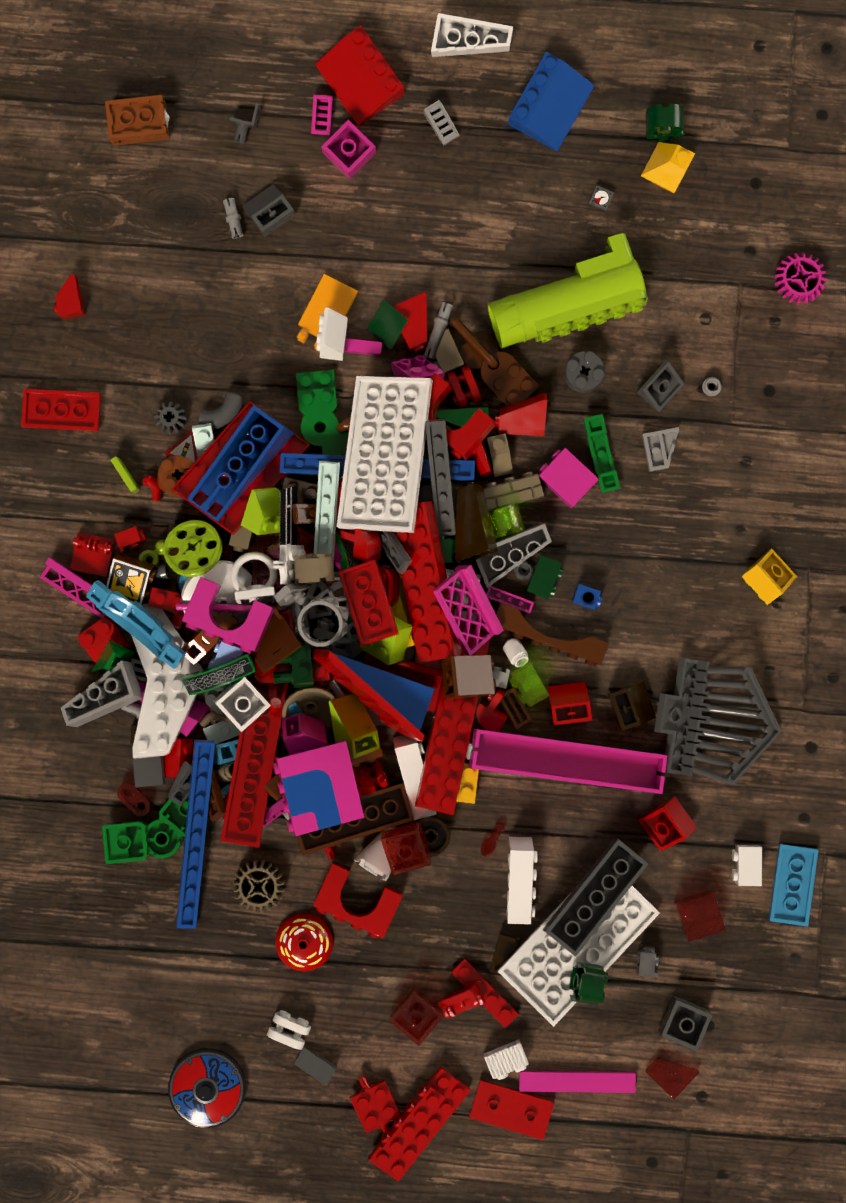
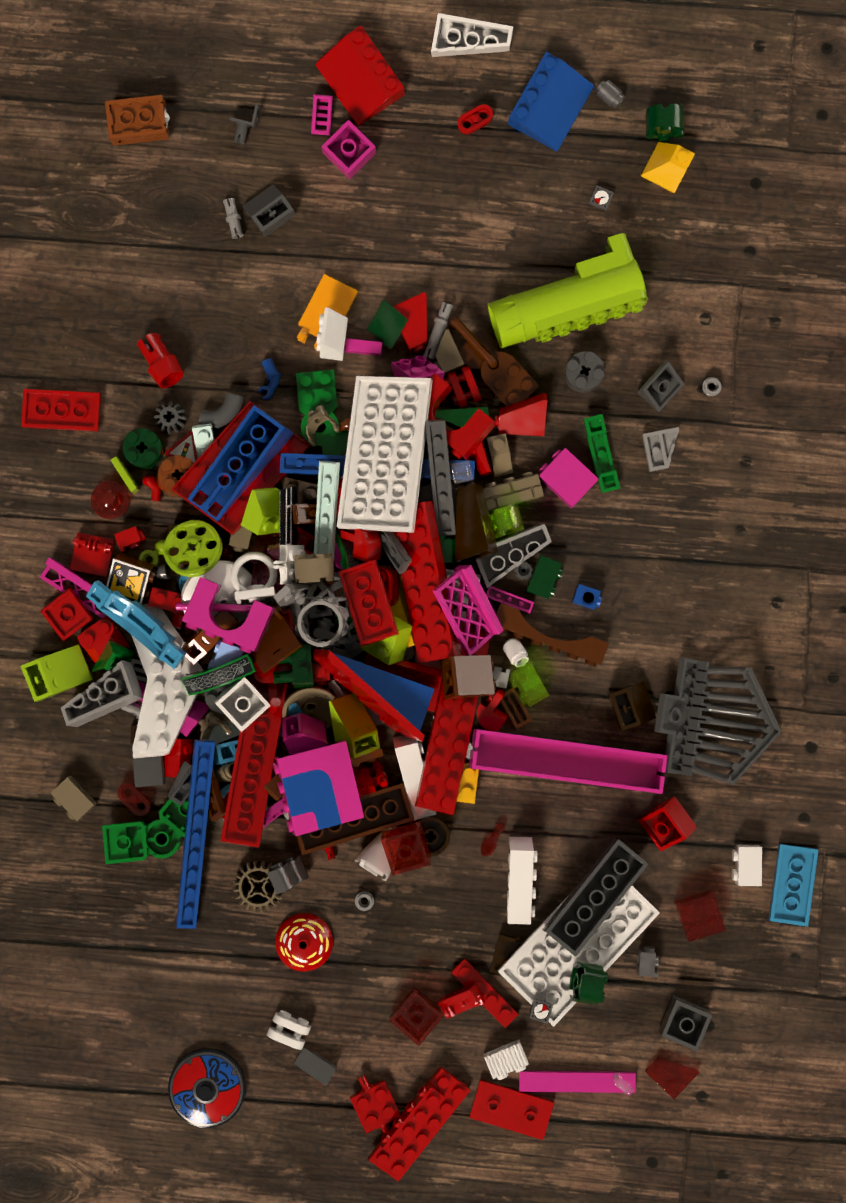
red slope [54,274,85,319] -> none
red arch [313,861,403,939] -> none
light grey slope [424,100,460,146] -> none
red slope [547,682,592,725] -> none
yellow slope [742,548,797,605] -> none
dark pink gear [774,252,827,305] -> none
none -> lime slope [21,644,93,702]
none -> red tile [40,588,94,641]
none -> dark tan brick [51,776,98,821]
none -> clear red plate [91,481,130,520]
none -> dark green brick [123,428,165,469]
none -> red piece [137,333,184,388]
none -> dark tan helmet [199,712,232,740]
none -> blue piece [258,358,281,400]
none -> dark grey brick [267,855,309,894]
none -> dark tan helmet [306,405,340,447]
none -> light grey plate [355,891,374,911]
none -> clear tile [450,460,474,484]
none -> red plate [457,104,493,135]
none -> tile [528,998,553,1024]
none -> flat silver brick [596,80,625,108]
none -> clear tile [612,1073,634,1096]

